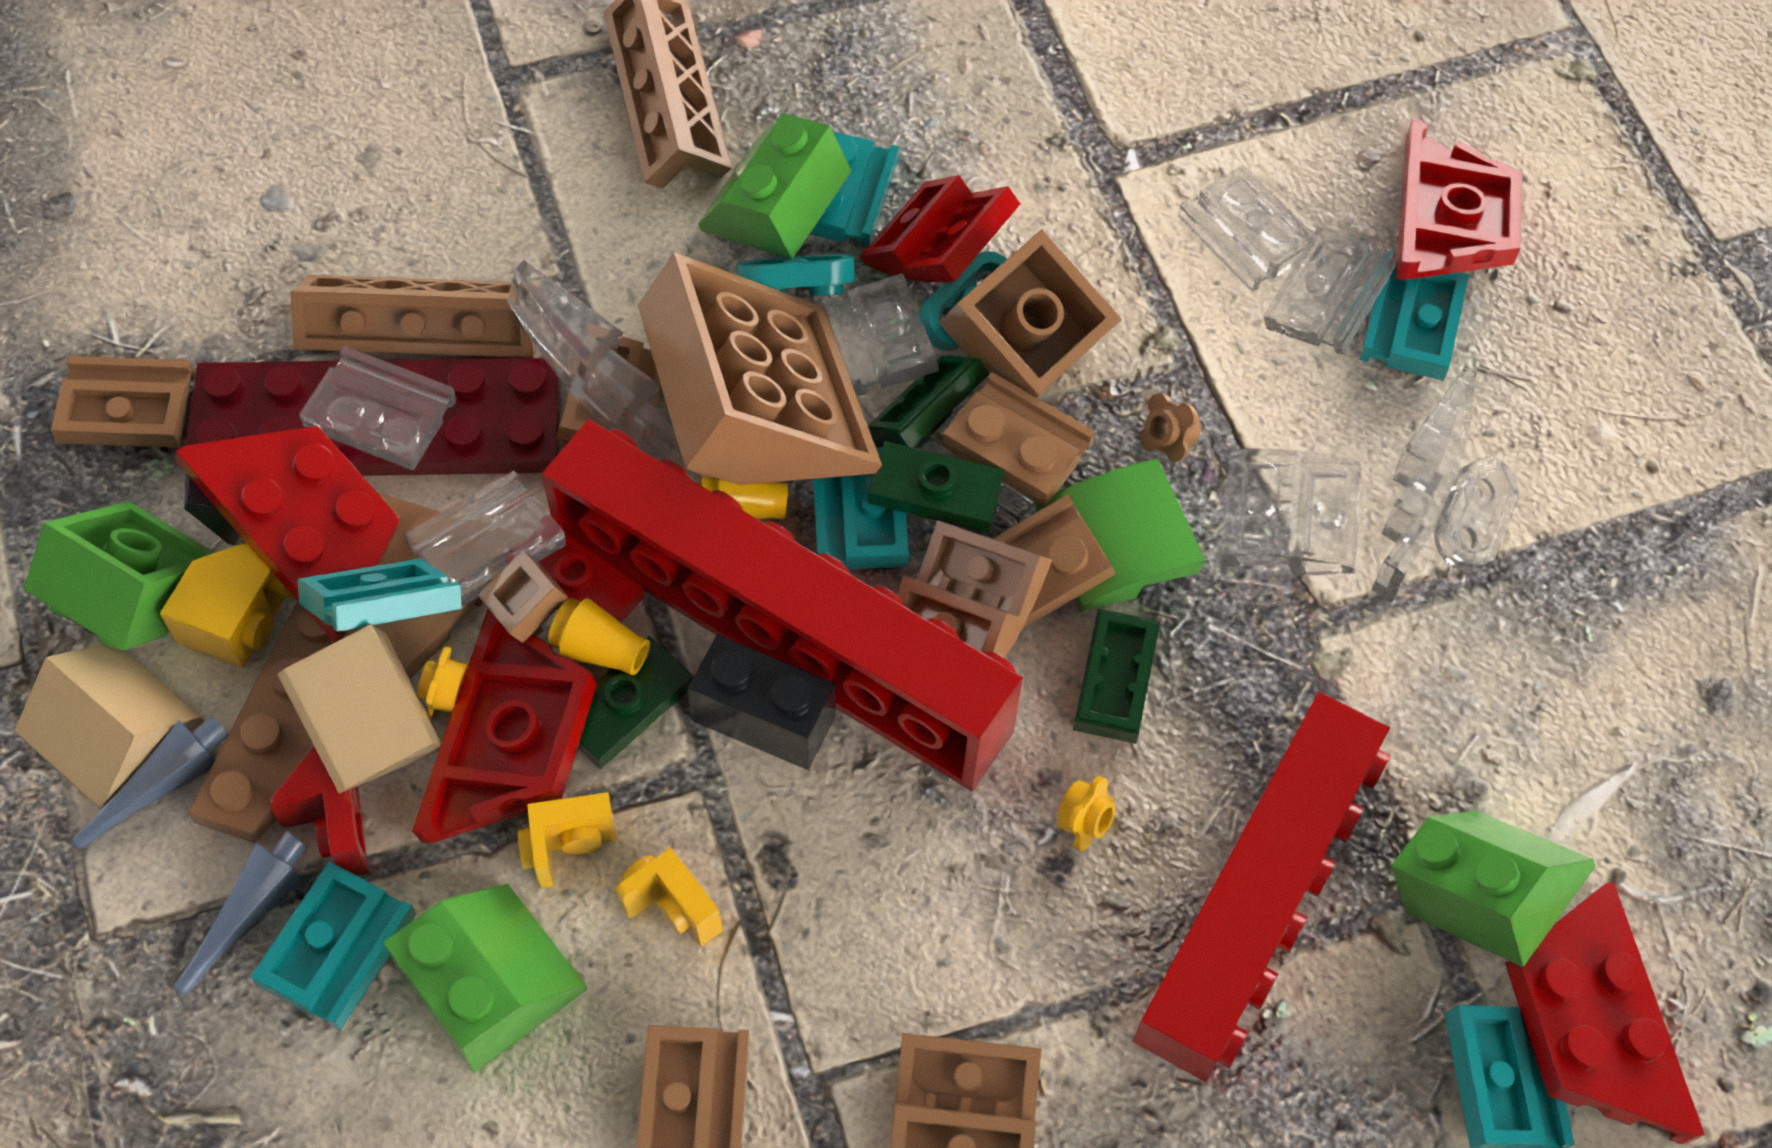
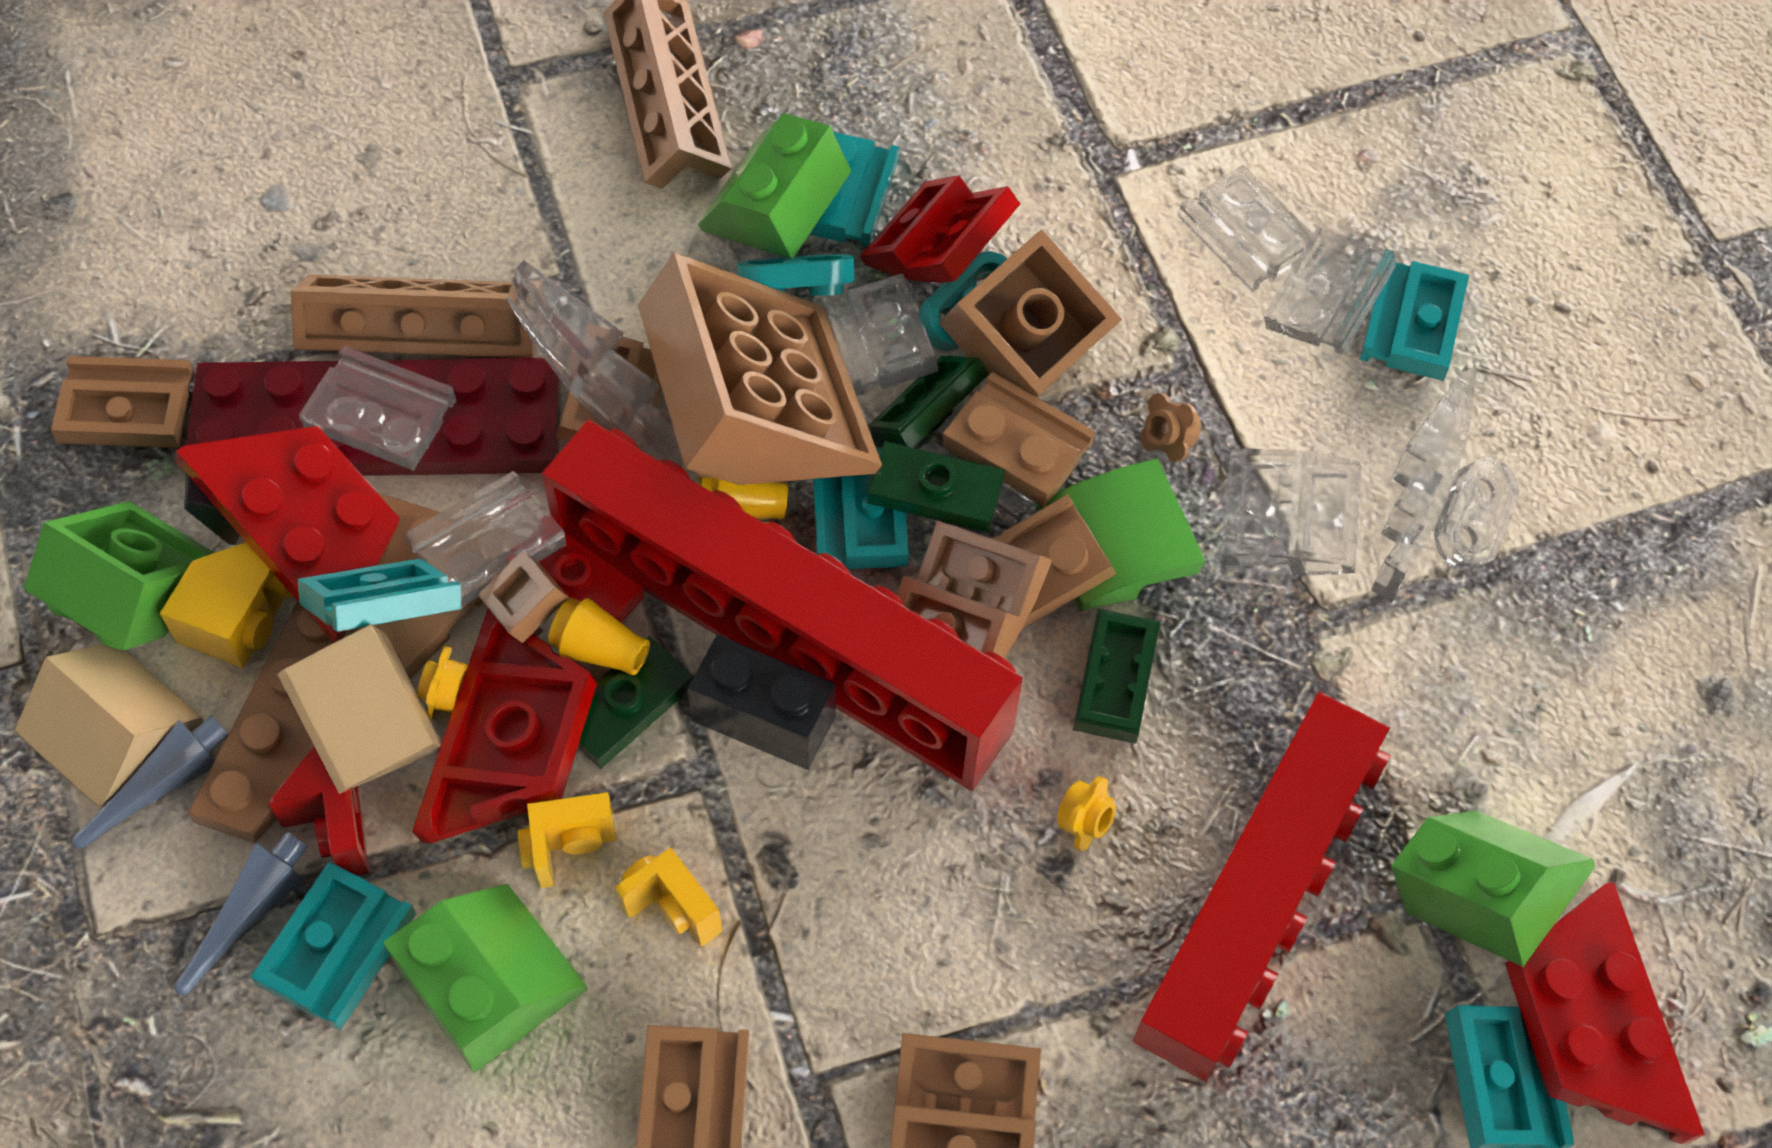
wing [1396,119,1522,280] -> none

